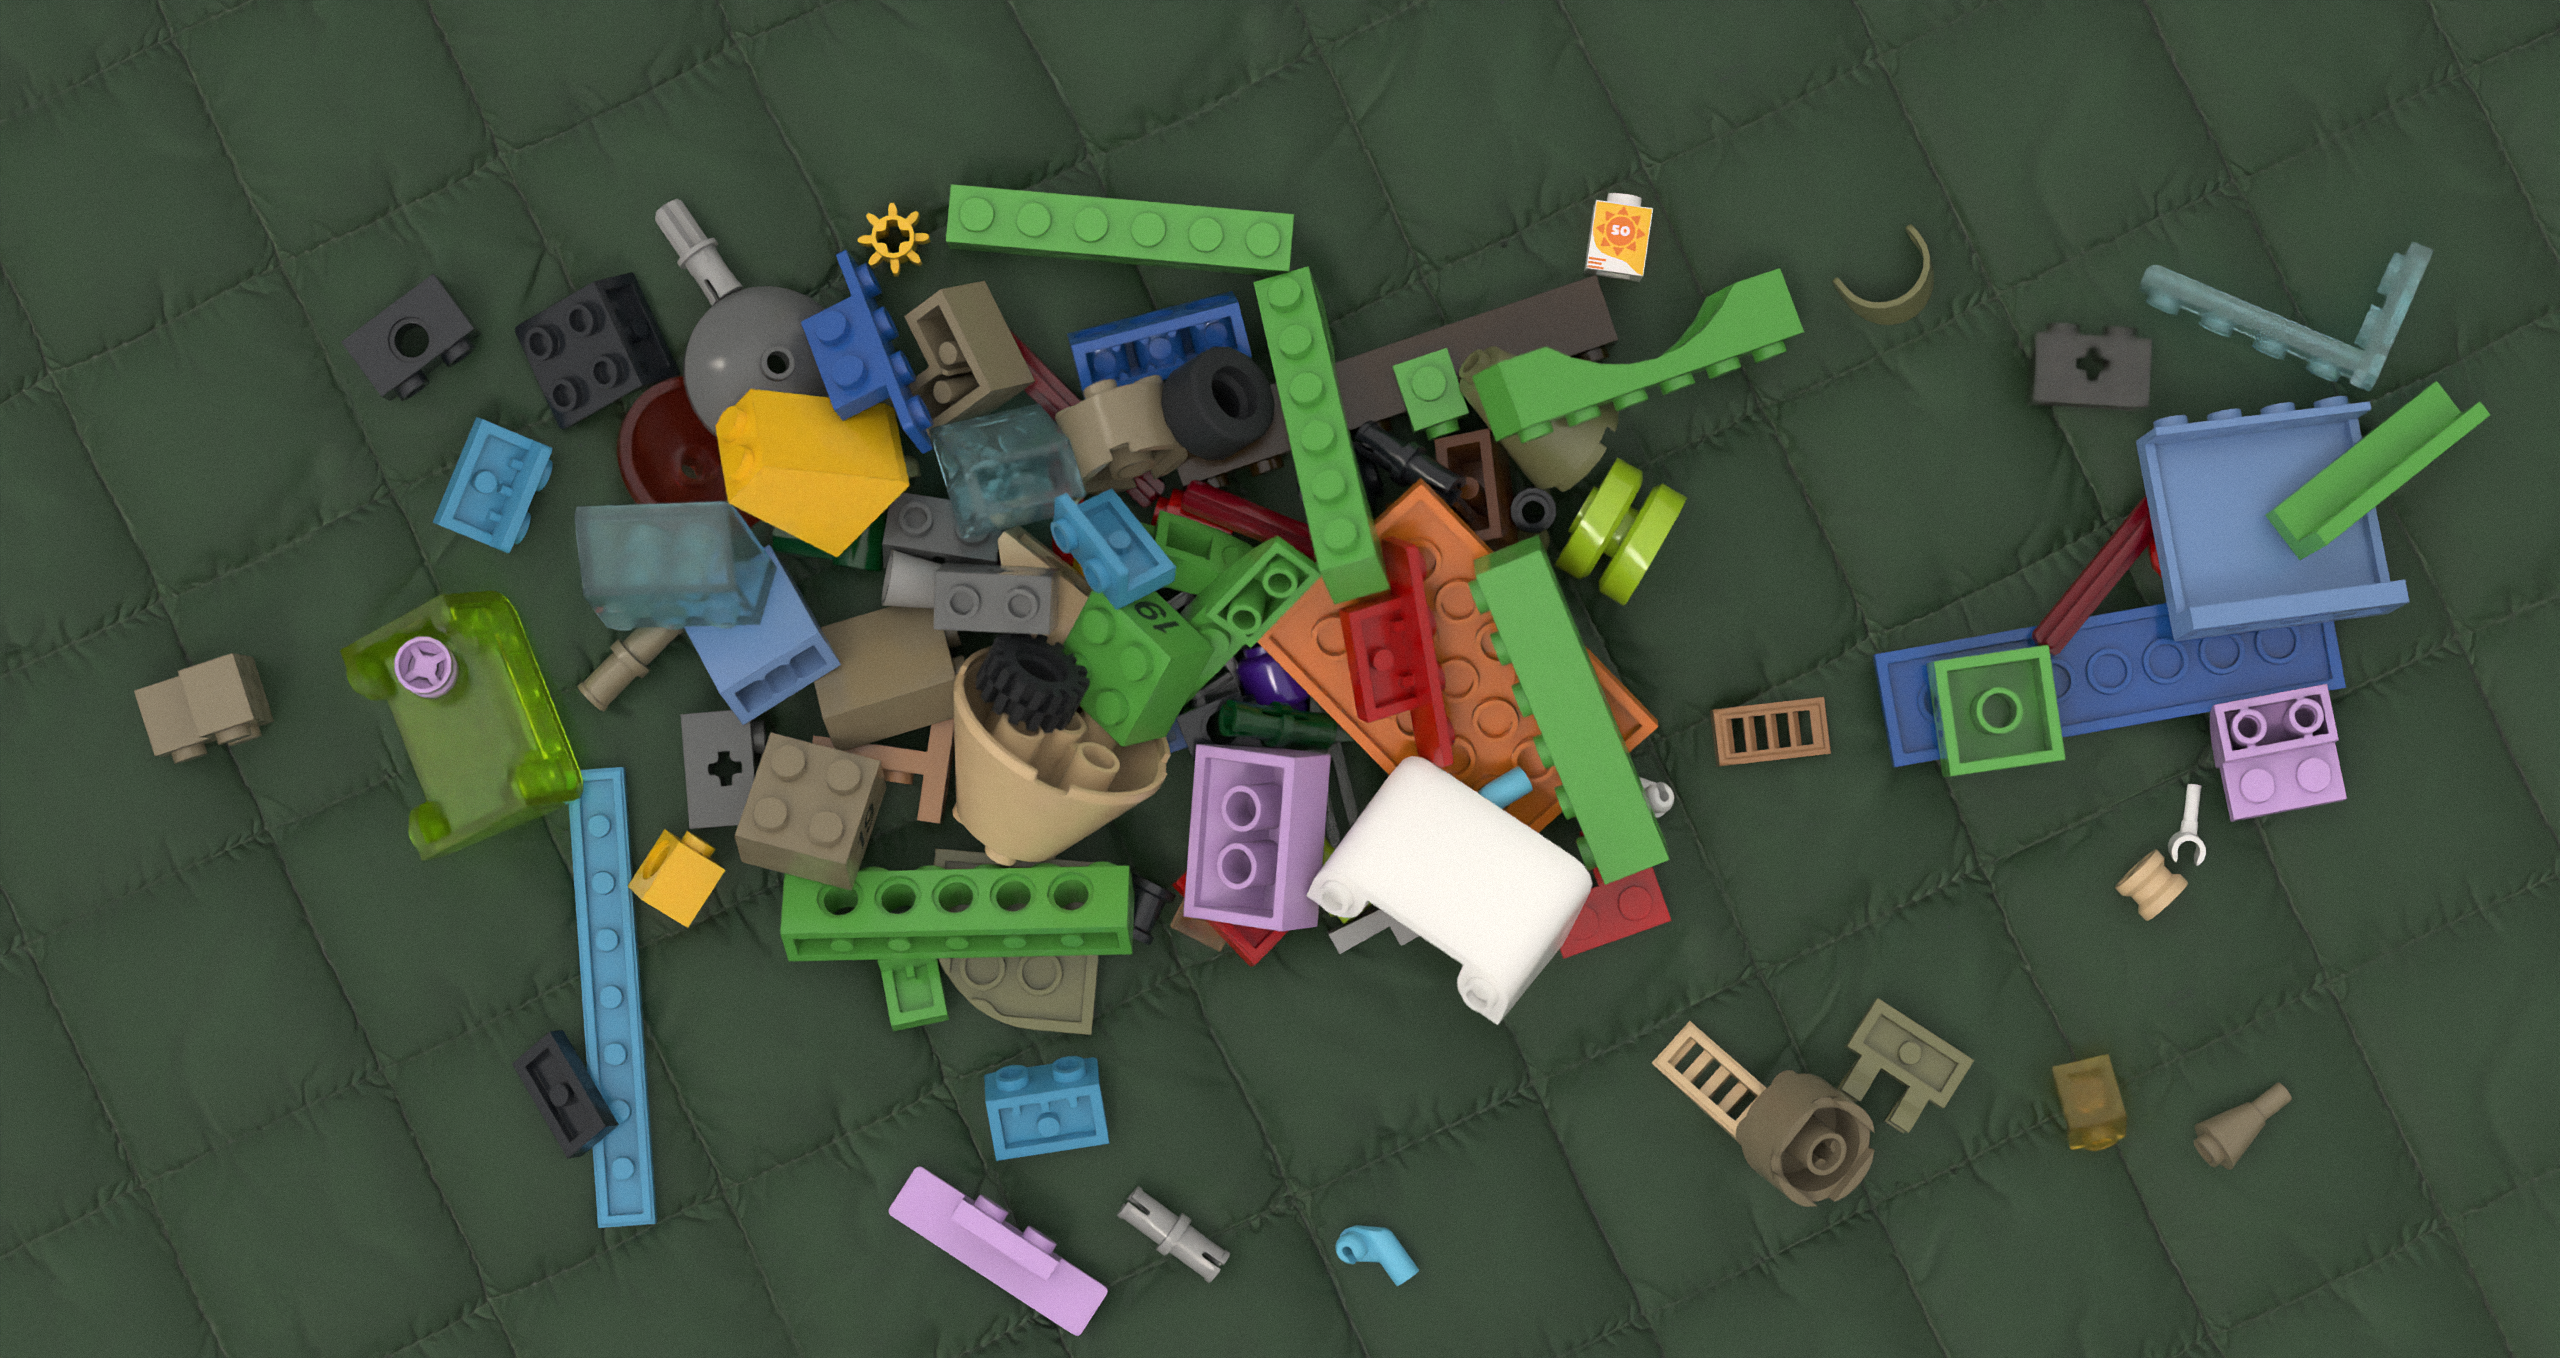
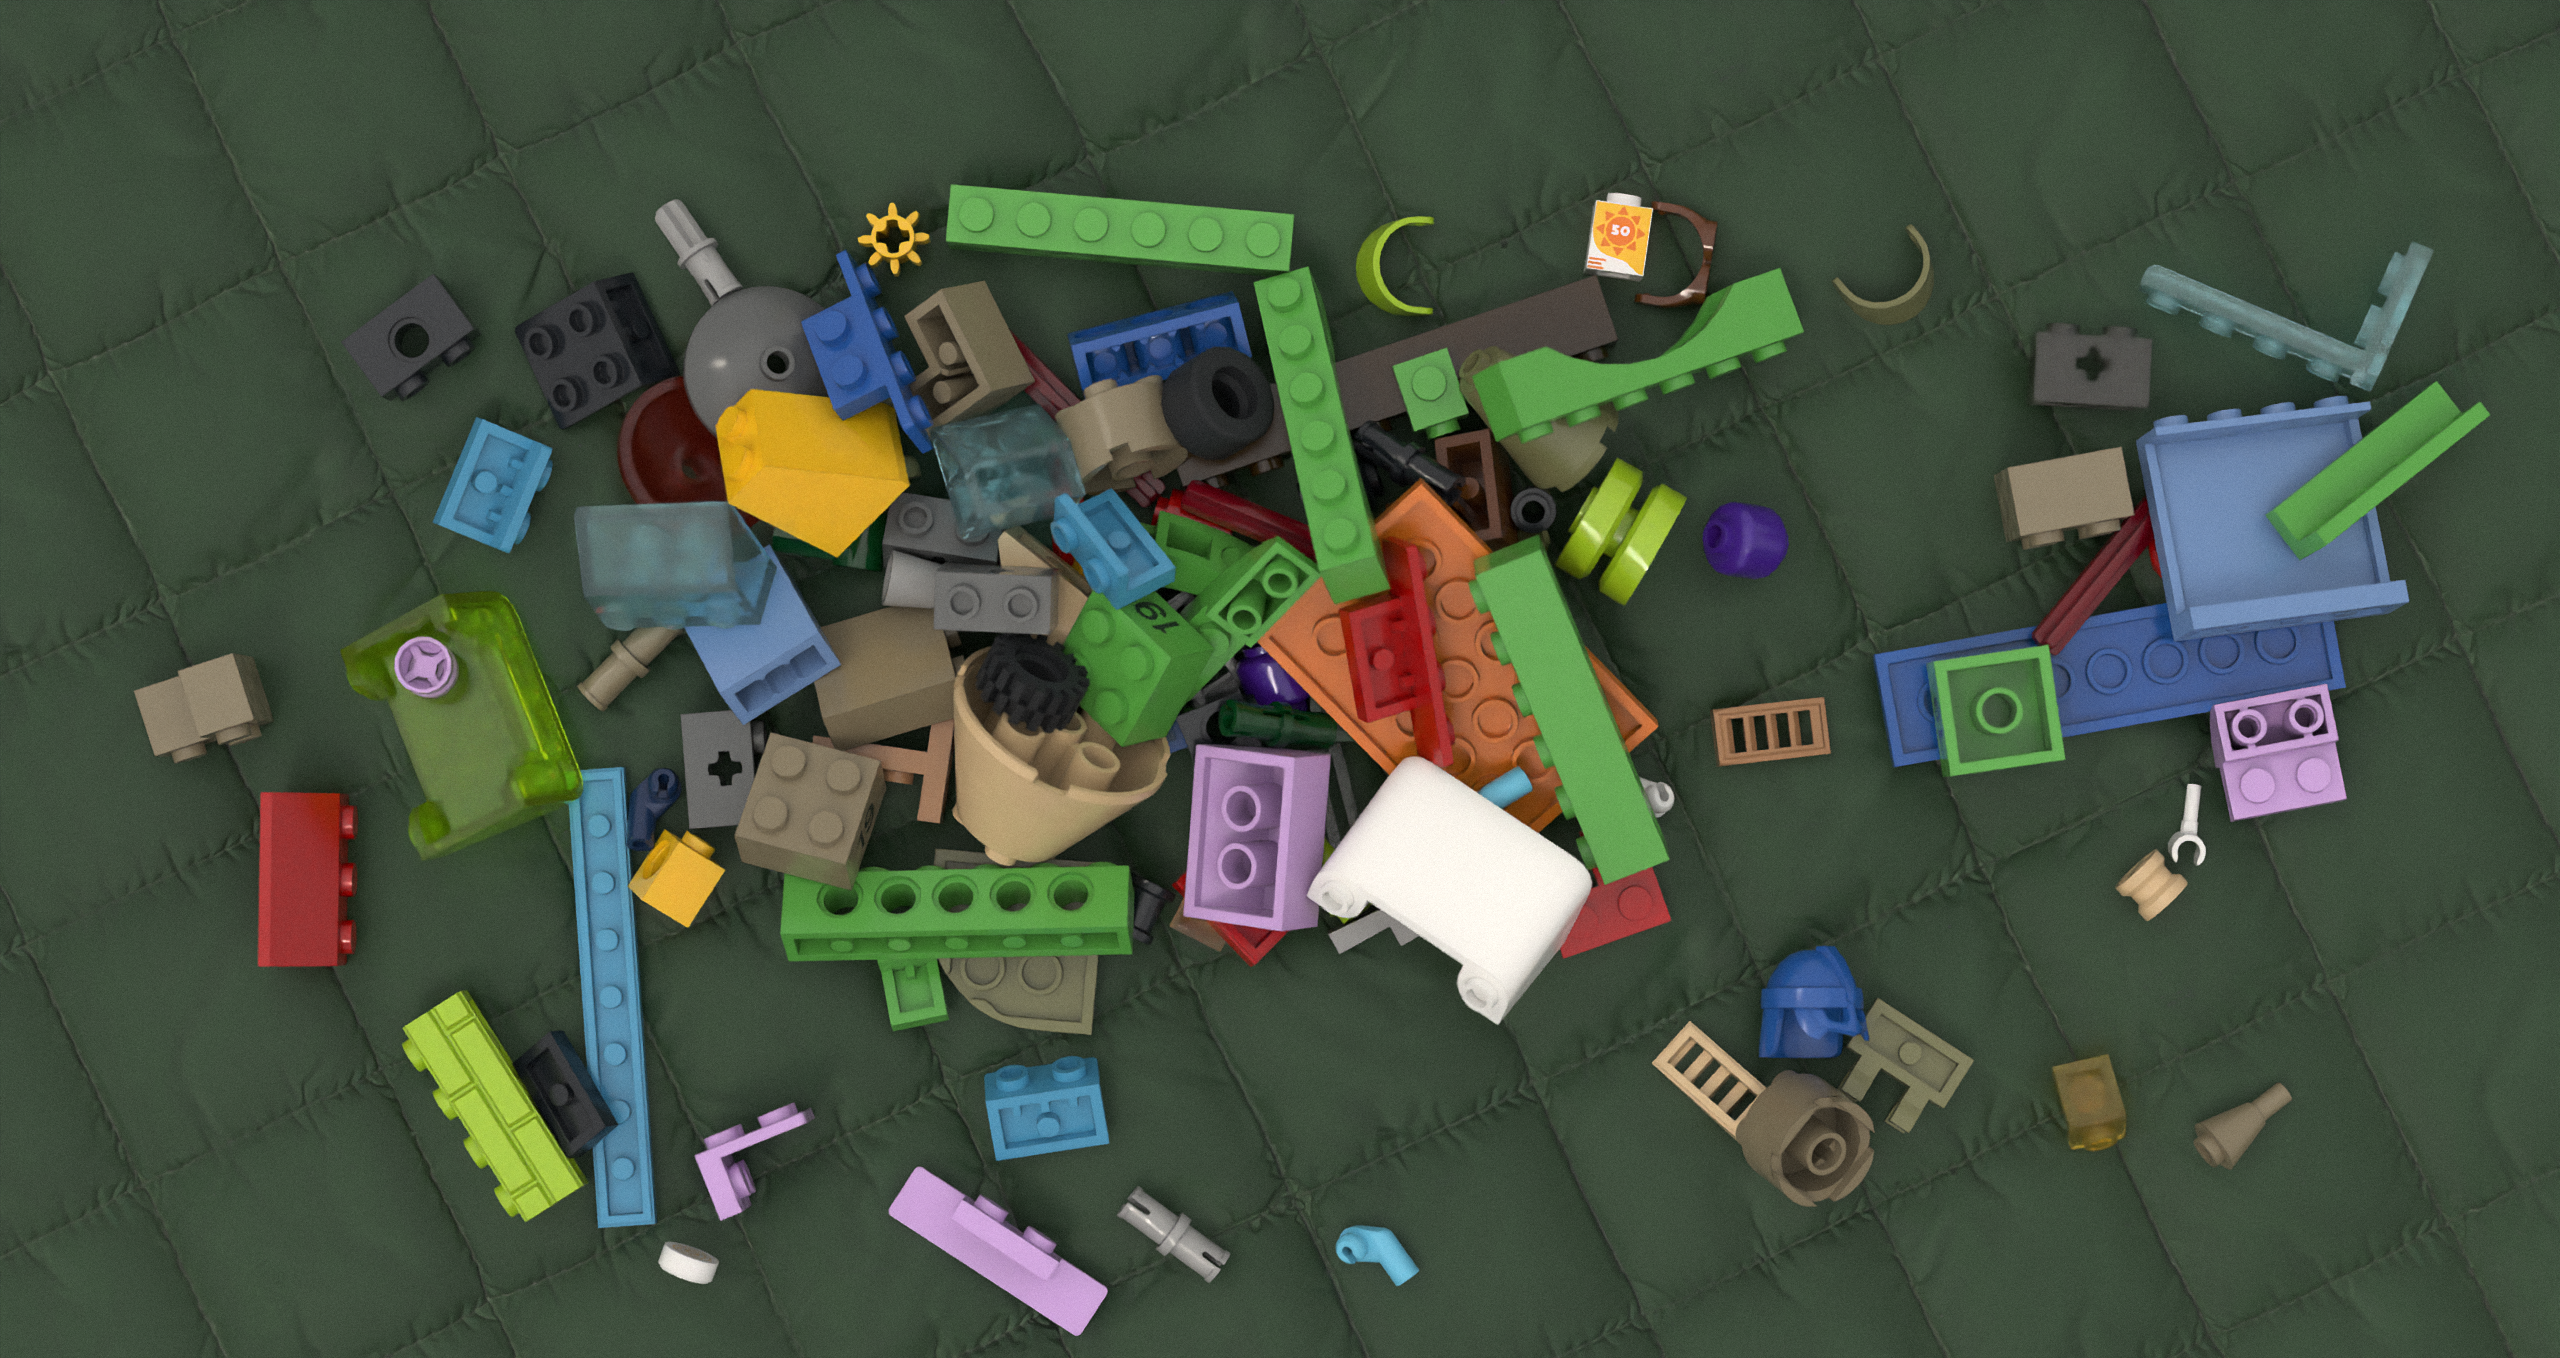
none -> red slope [258,792,358,967]
none -> lime brick [402,990,589,1222]
none -> dark blue arm [626,767,682,851]
none -> white tile [658,1242,719,1284]
none -> lavender bracket [695,1102,815,1221]
none -> lime helmet [1356,216,1434,316]
none -> reddish brown cap [1634,201,1718,308]
none -> dark purple head [1703,502,1789,579]
none -> blue helmet [1759,946,1869,1058]
none -> dark tan brick [1994,447,2134,550]

